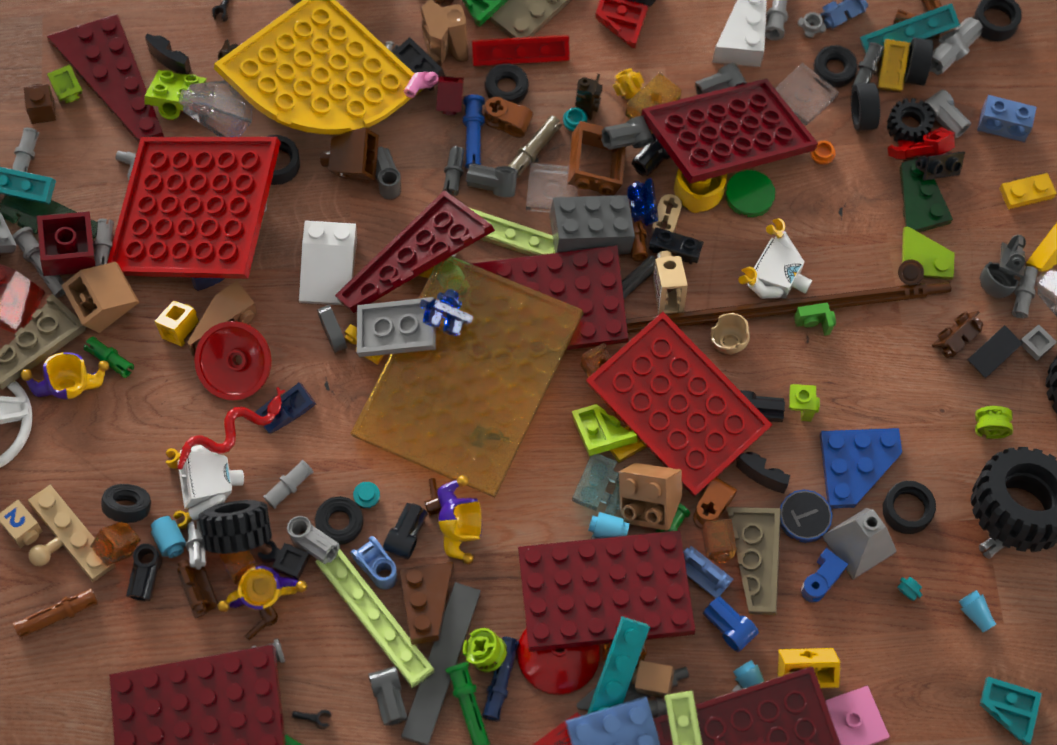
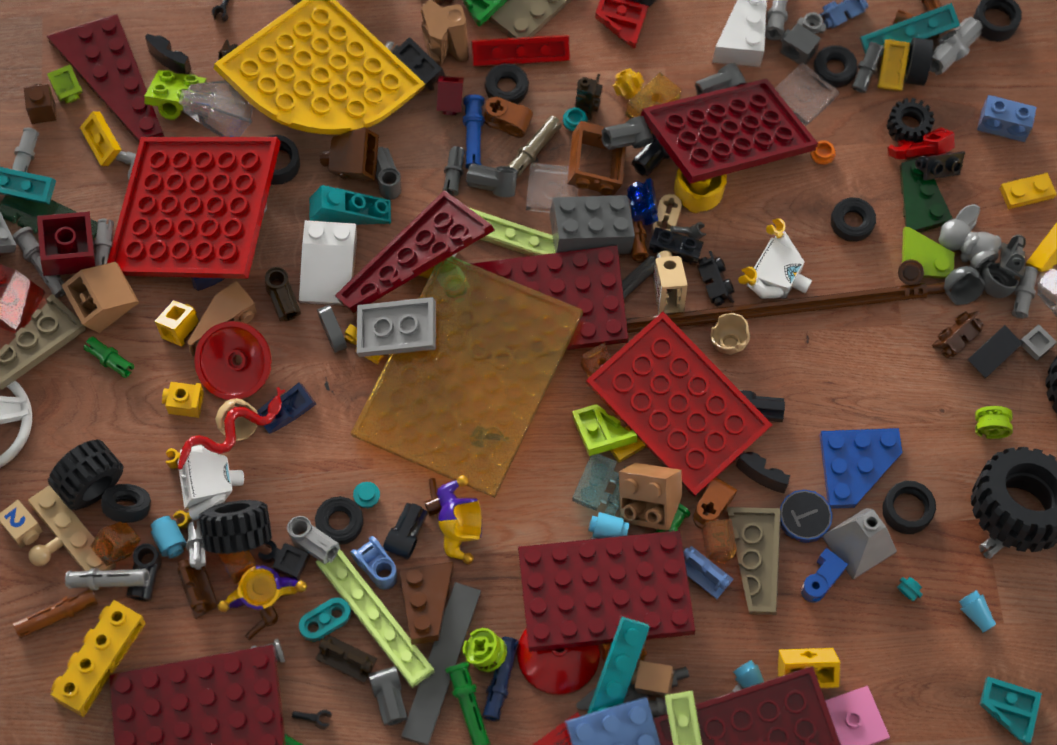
yellow piece [20,352,109,400] -> none
light grey pin [263,460,314,509] -> none
bright pink arm [404,72,439,98] -> none
clear blue hips [419,289,473,336] -> none
blue piece [703,596,759,652] -> none
green tile [725,170,775,218] -> none
lime bracket [789,384,820,422] -> none
bright green bracket [794,303,836,336] -> none
black tyre [851,83,880,131] -> none
light grey piece [923,90,971,138] -> none
none -> black tyre [48,439,124,510]
none -> yellow brick [50,600,146,718]
none -> light grey pin [65,568,150,590]
none -> yellow plate [80,111,121,166]
none -> yellow brick [162,382,204,418]
none -> tan hair [215,398,258,441]
none -> dark brown piece [265,267,301,322]
none -> teal plate [299,598,351,642]
none -> teal slope [309,185,391,225]
none -> dark brown hinge [315,635,377,683]
none -> dark grey hand [670,222,706,240]
none -> black hinge [697,251,735,306]
none -> dark grey brick [780,23,821,67]
none -> black tyre [831,197,876,242]
none -> light grey animal [938,204,1002,274]
none -> dark grey hair [944,266,985,305]

